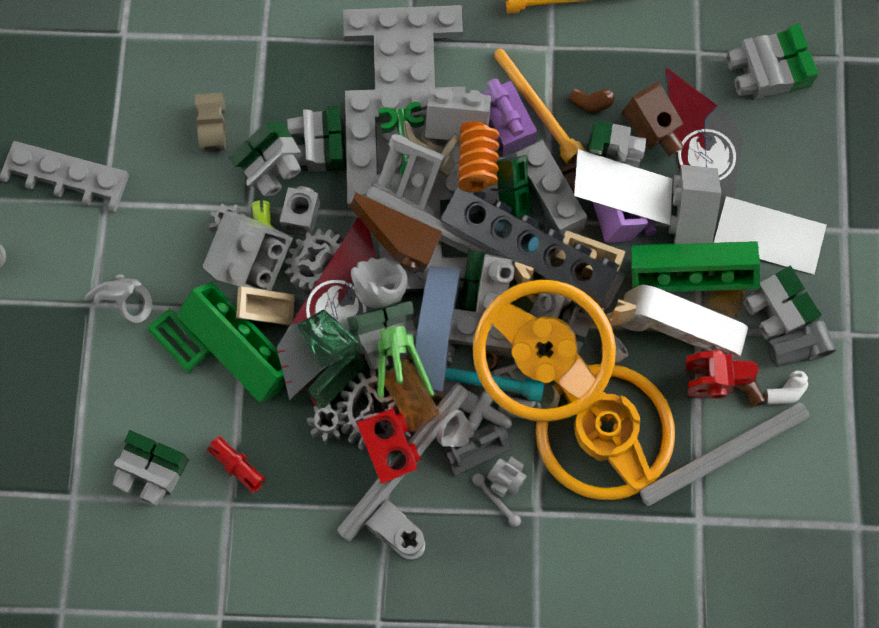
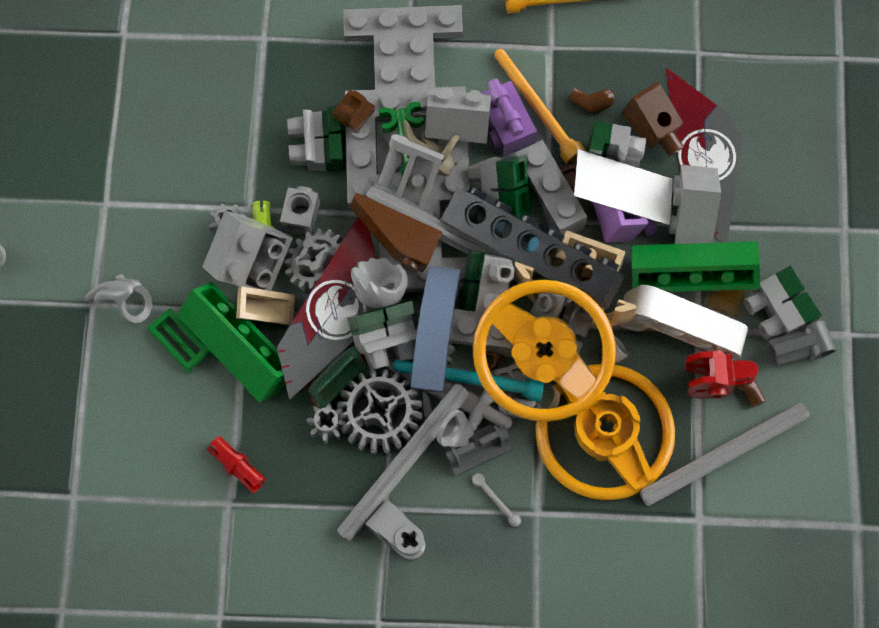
light grey hinge [0,141,129,212] -> none
light grey hips [112,430,189,506] -> none
dark tan leg [194,92,227,152] -> none
light grey hips [229,122,301,196] -> none
clear green slope [298,309,361,368] -> none
red brick [357,408,421,484] -> none
bright green plant [377,326,434,398] -> none
clear orange tile [384,359,441,432] -> none
orange piece [458,121,499,192] -> none
light grey gear [487,456,527,498] -> none
white sticker [714,196,827,275] -> none
light grey hips [725,23,819,100] -> none
white arm [765,371,808,405] -> none
none -> reddish brown tile [332,90,375,133]

